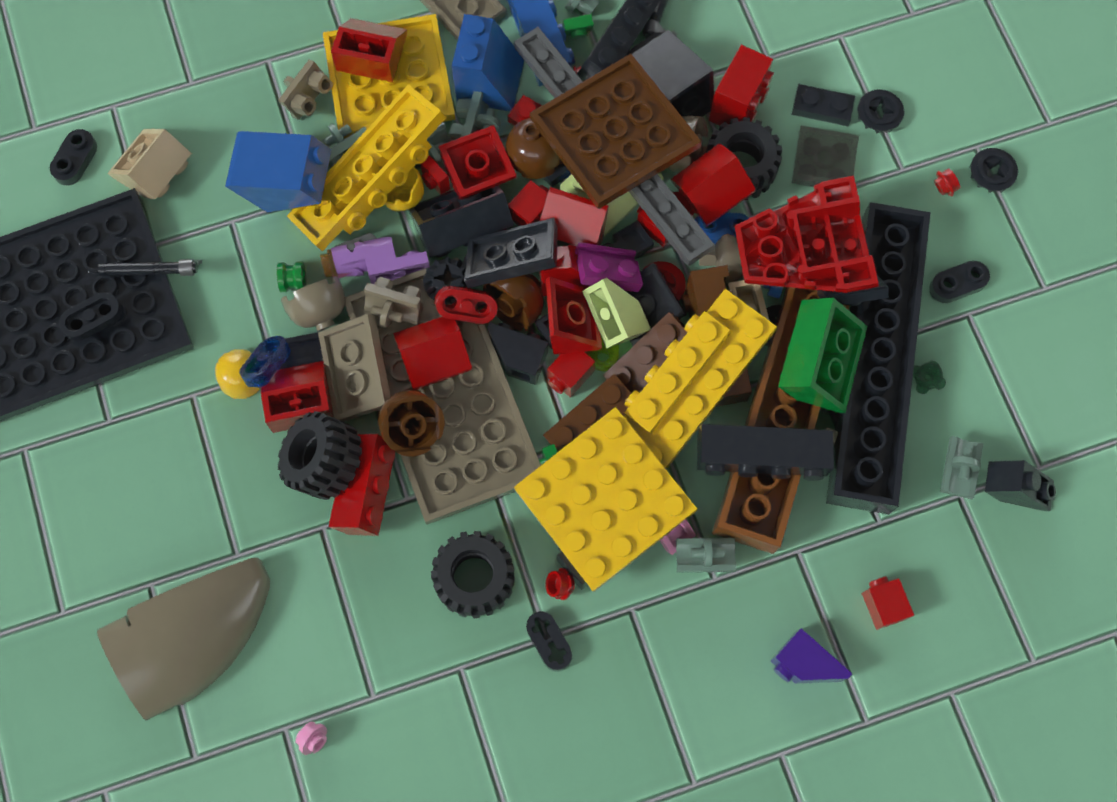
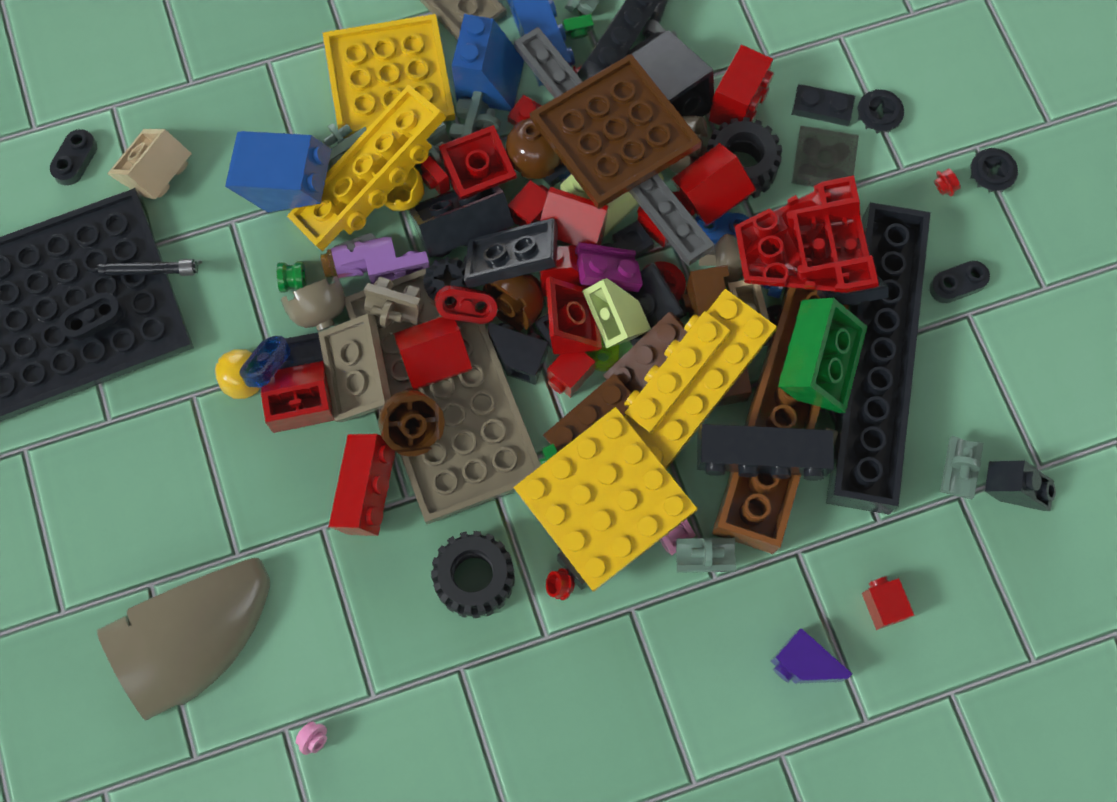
dark tan hips [278,60,333,120] -> none
black tyre [278,411,362,500] -> none
red slope [331,18,408,82] -> none
black beam [526,611,572,672] -> none
clear green plate [913,361,946,394] -> none

